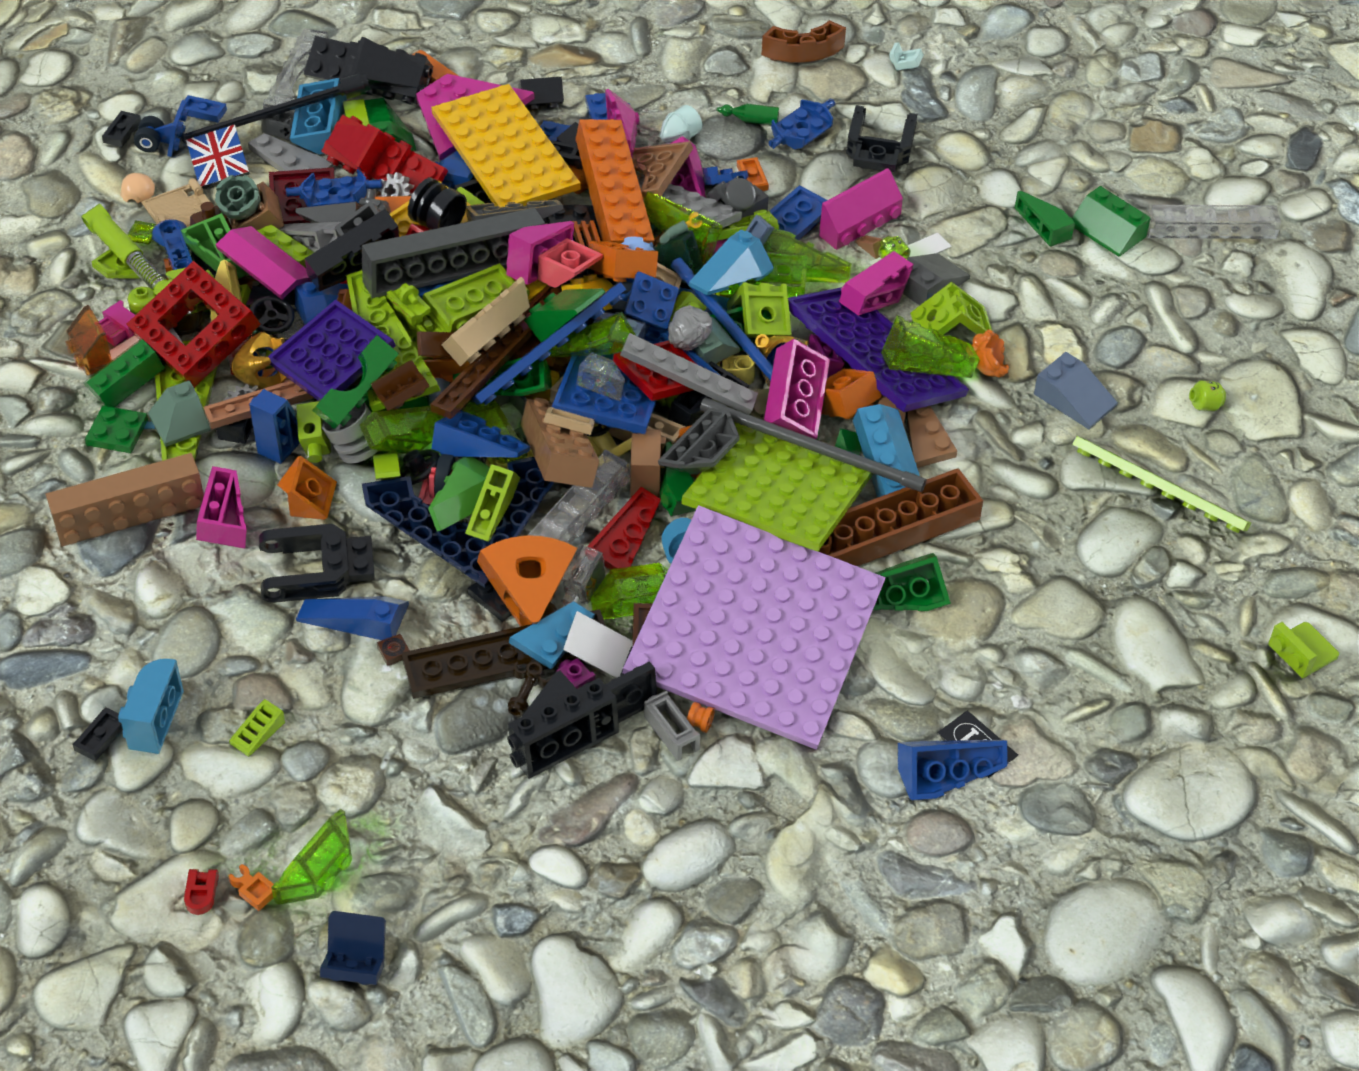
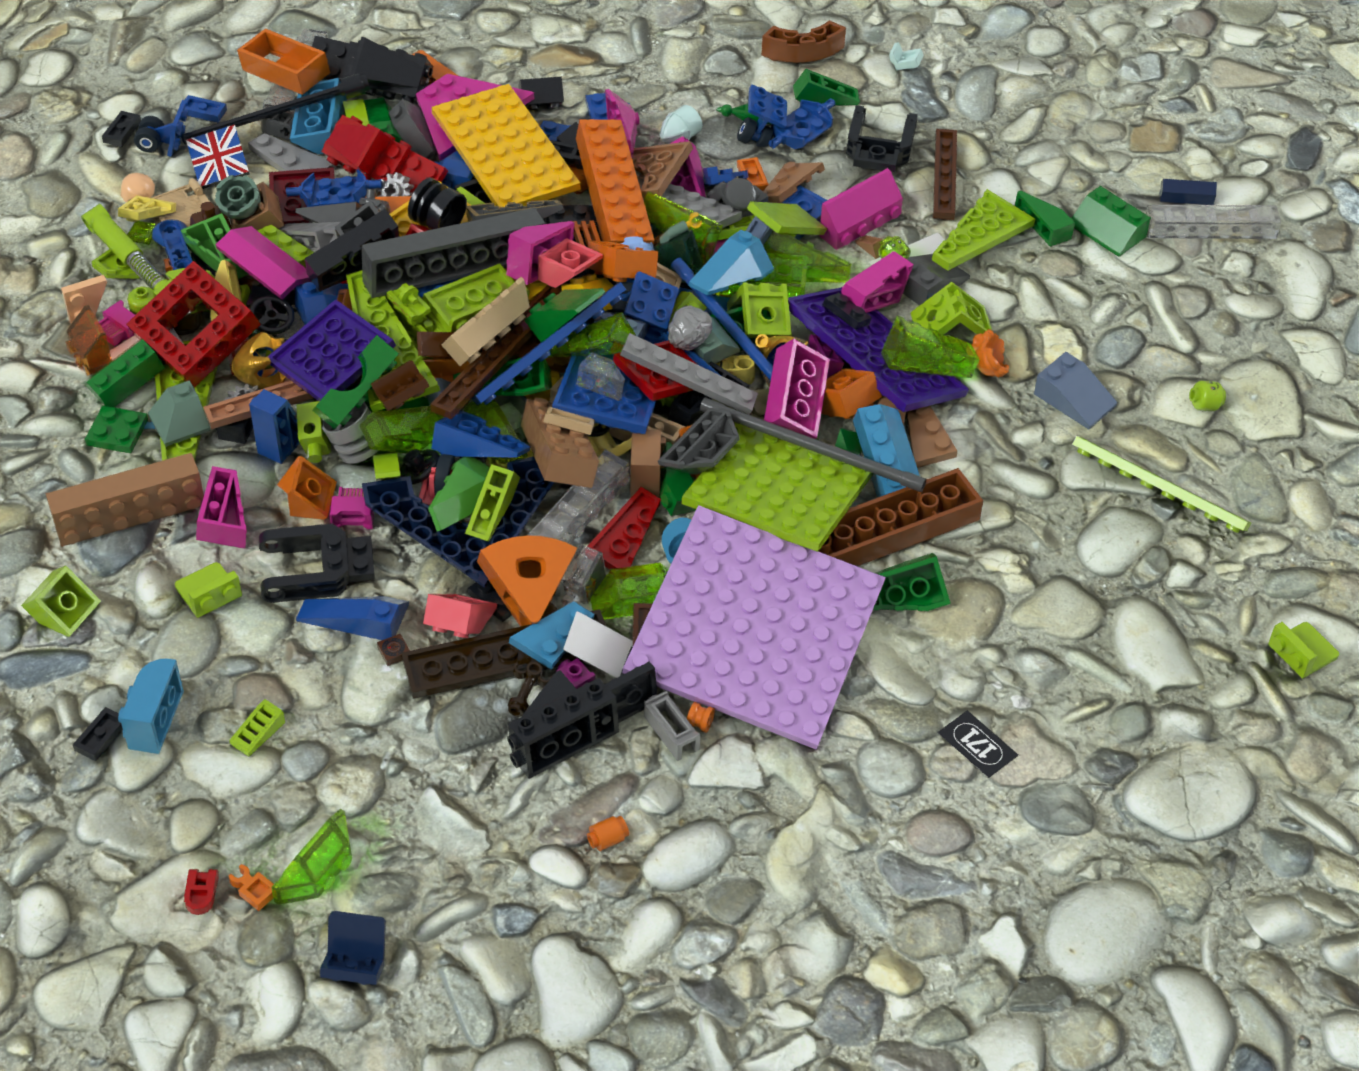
blue wedge [898,740,1007,800] -> none
none -> lime slope [21,565,101,637]
none -> light nougat wing [61,275,107,327]
none -> light yellow wing [118,196,176,222]
none -> lime bracket [175,562,242,618]
none -> orange piece [237,28,330,95]
none -> dark pink piece [330,487,375,529]
none -> dark grey slope [389,99,436,159]
none -> coral slope [423,594,497,638]
none -> orange brick [587,816,629,851]
none -> blue plate [737,84,787,147]
none -> lime tile [747,201,827,235]
none -> medium nougat wing [763,162,825,203]
none -> green slope [793,69,860,106]
none -> black plate [822,293,872,330]
none -> lime wing [932,189,1035,271]
none -> reddish brown plate [933,129,957,220]
none -> dark blue piece [1159,179,1217,205]

